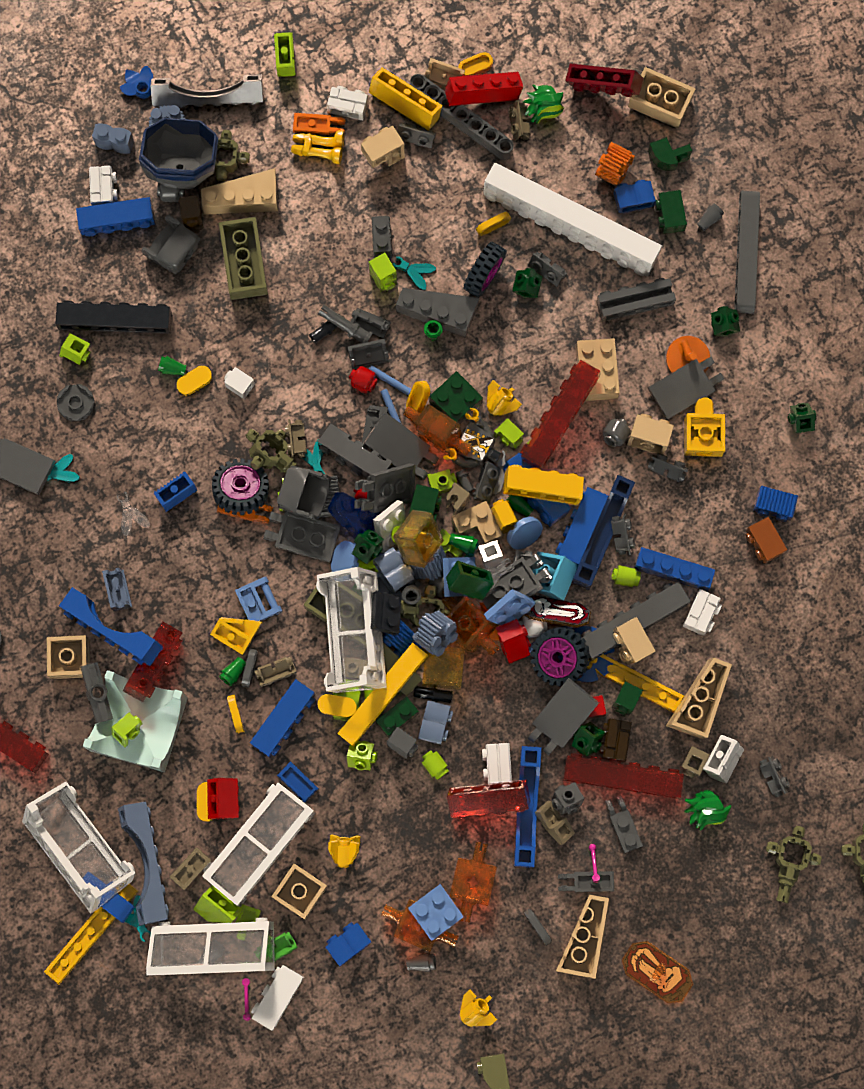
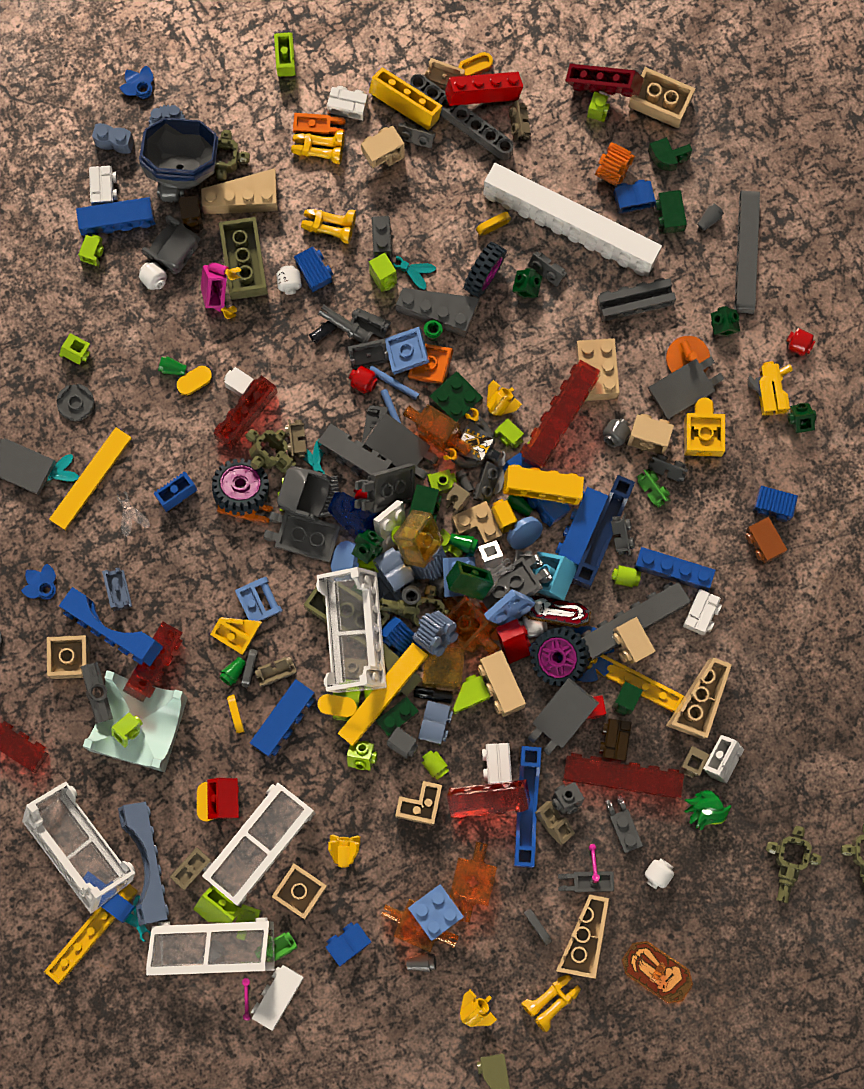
black brick [55,300,172,334] -> none
flat silver arch [150,74,264,108] -> none
blue tile [277,761,319,803] -> none
black plate [370,590,401,636] -> none
yellow tile [406,381,430,415] -> none
green hair [522,85,564,124] -> none
dark green brick [571,722,605,756] -> none
dark grey hinge [759,756,790,798] -> none
none -> blue plate [21,564,56,600]
none -> yellow tile [49,427,132,531]
none -> lime brick [78,235,104,267]
none -> white head [139,262,167,290]
none -> dark pink torso [201,263,241,319]
none -> clear red brick [214,375,278,450]
none -> white head [276,266,302,295]
none -> blue brick [294,246,333,292]
none -> yellow piece [301,209,356,244]
none -> medium blue plate [385,327,430,375]
none -> tan brick [395,781,442,826]
none -> orange plate [408,344,454,385]
none -> lime slope [453,674,491,714]
none -> tan brick [478,650,526,718]
none -> yellow piece [521,974,581,1033]
none -> lime brick [587,92,610,122]
none -> bright green hinge [637,469,671,508]
none -> white head [645,858,674,889]
none -> yellow piece [747,361,793,416]
none -> red head [786,328,816,356]

